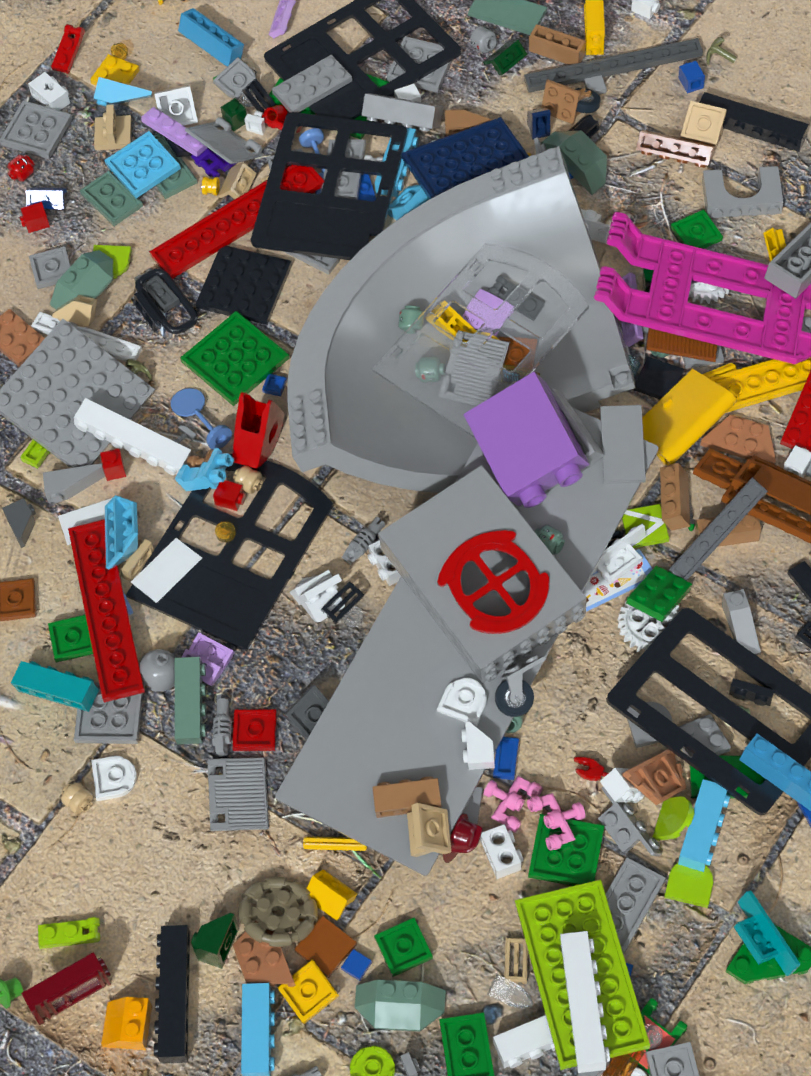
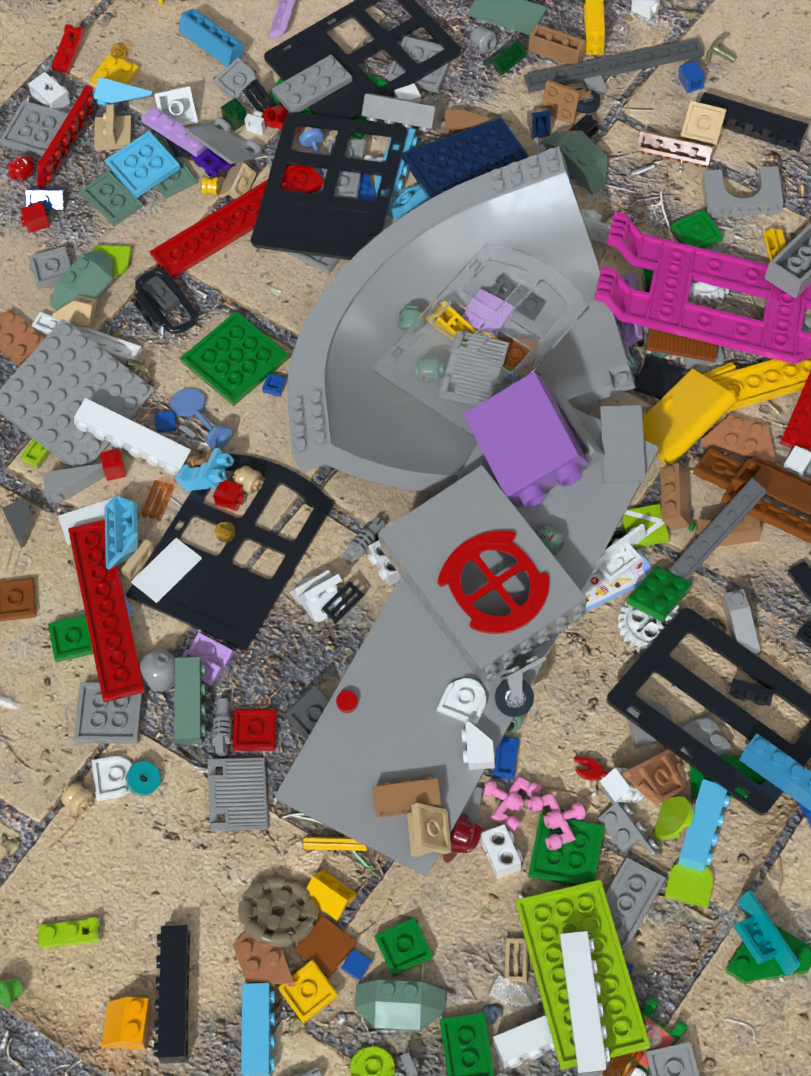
teal brick [11,661,99,712] -> none
dark red door [21,952,111,1025] -> none
dark green slope [191,913,239,969] -> none
black plate [196,246,292,325] -> none
red piece [232,392,285,469] -> none
none -> red plate [37,84,95,188]
none -> teal piece [125,761,161,796]
none -> clear orange tile [141,480,174,521]
none -> blue tile [155,411,177,433]
none -> red tile [336,690,358,713]

